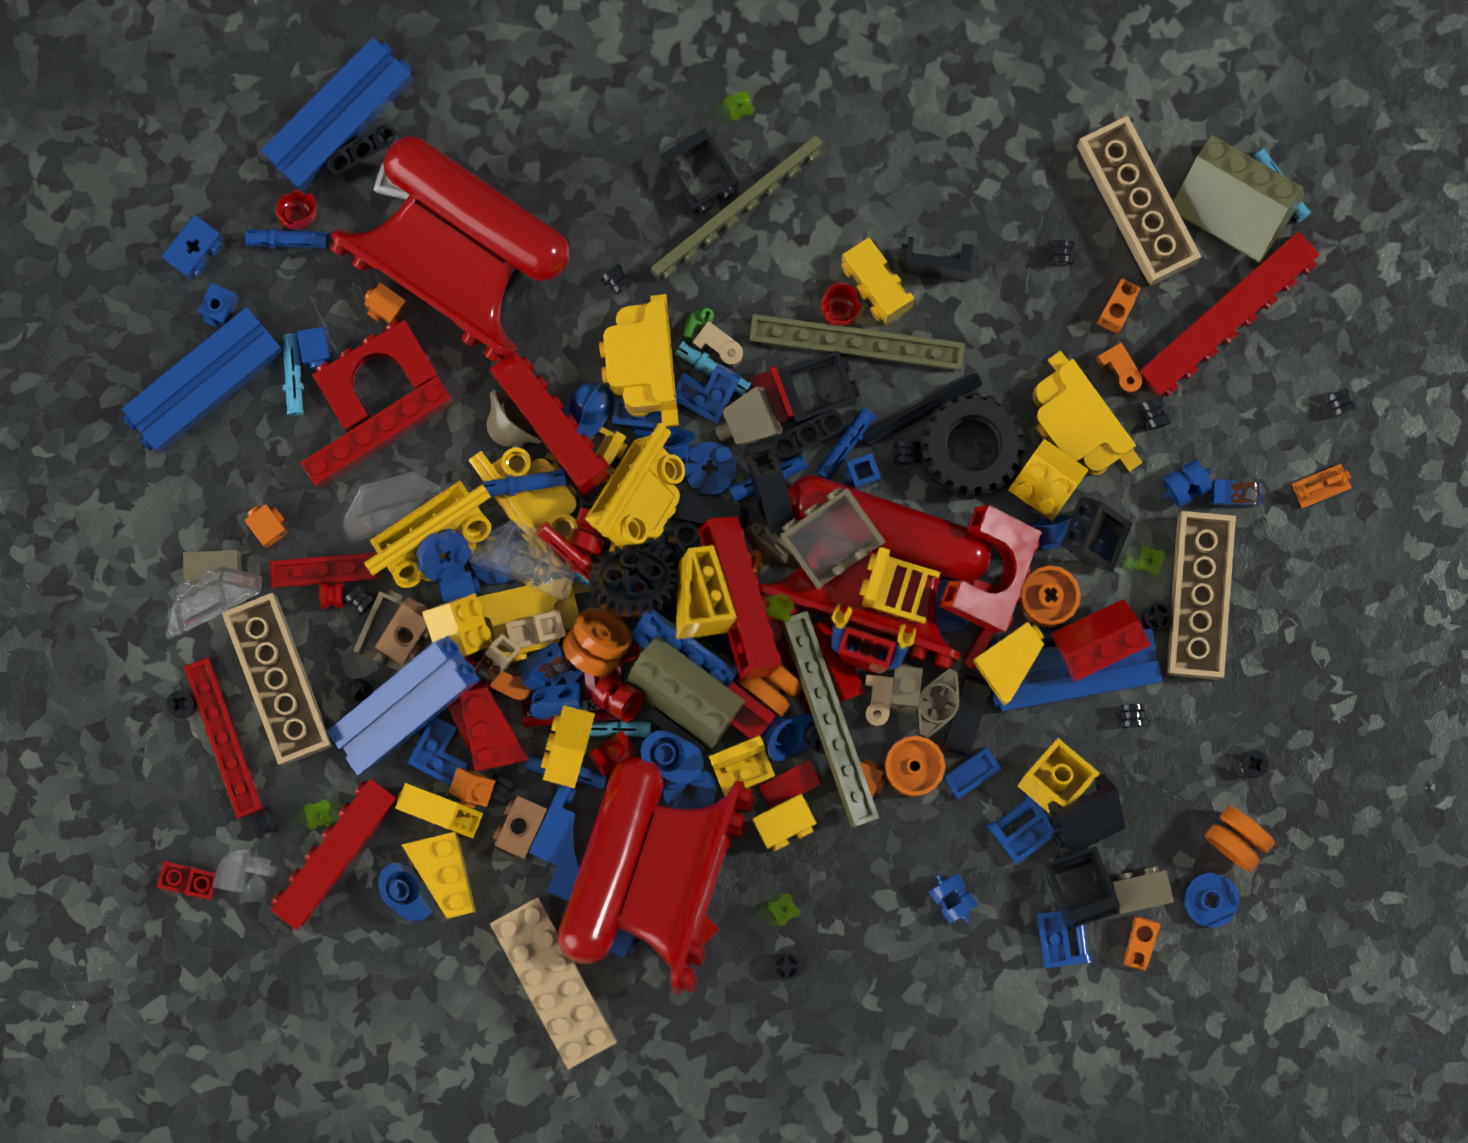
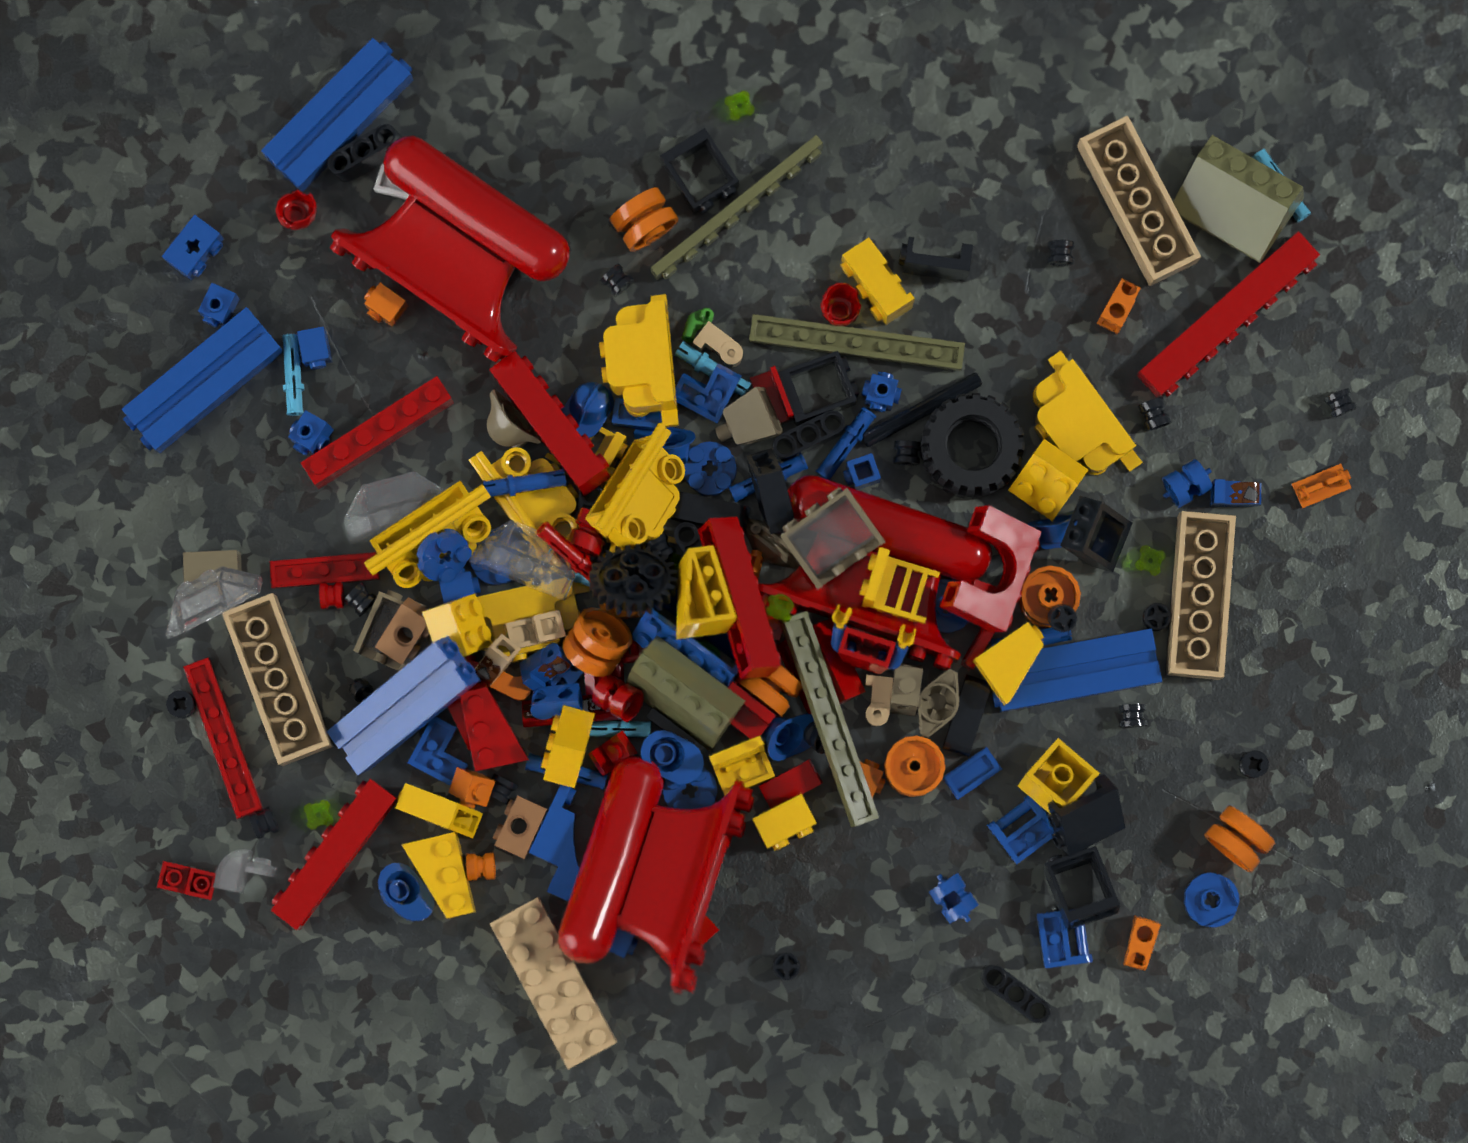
orange brick [244,504,288,549] -> none
blue pin [245,228,327,249] -> none
red arch [312,320,440,433] -> none
clear neon green plate [768,893,800,926] -> none
red slope [1050,599,1151,683] -> none
orange leg [1095,343,1142,395] -> none
dark tan brick [1111,866,1174,914] -> none
none -> blue brick [288,410,334,456]
none -> orange wheel [466,852,496,881]
none -> orange wheel [610,187,679,252]
none -> blue brick [862,372,902,412]
none -> black beam [981,965,1051,1023]
none -> black wheel [1048,604,1077,632]

